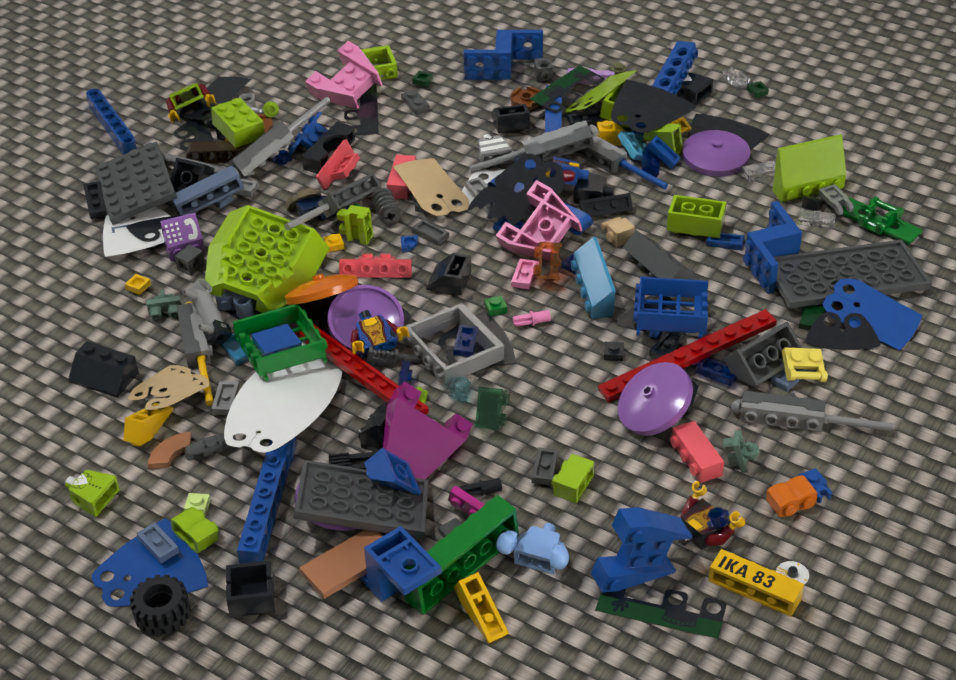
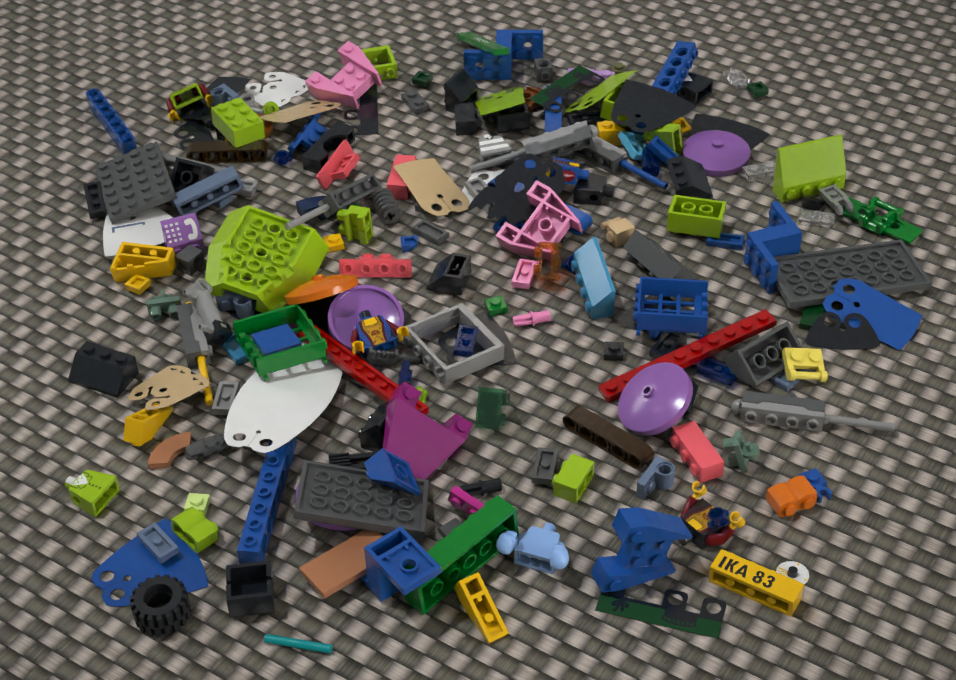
black piece [126,215,183,241] -> none
piece [228,97,331,179] -> none
dark tan tile [285,188,322,211] -> none
clear light blue brick [448,376,472,402] -> none
black plate [578,193,633,217] -> none
none -> yellow wedge [110,242,176,283]
none -> sand blue plate [210,83,240,106]
none -> white piece [245,72,308,107]
none -> tan piece [260,100,341,123]
none -> teal bar [264,634,333,654]
none -> black slope [444,68,478,114]
none -> black brick [454,103,479,136]
none -> green tile [456,32,509,56]
none -> lime piece [475,87,525,116]
none -> dark brown beam [562,405,654,470]
none -> sand blue plate [636,456,675,500]
none -> black slope [666,156,713,199]

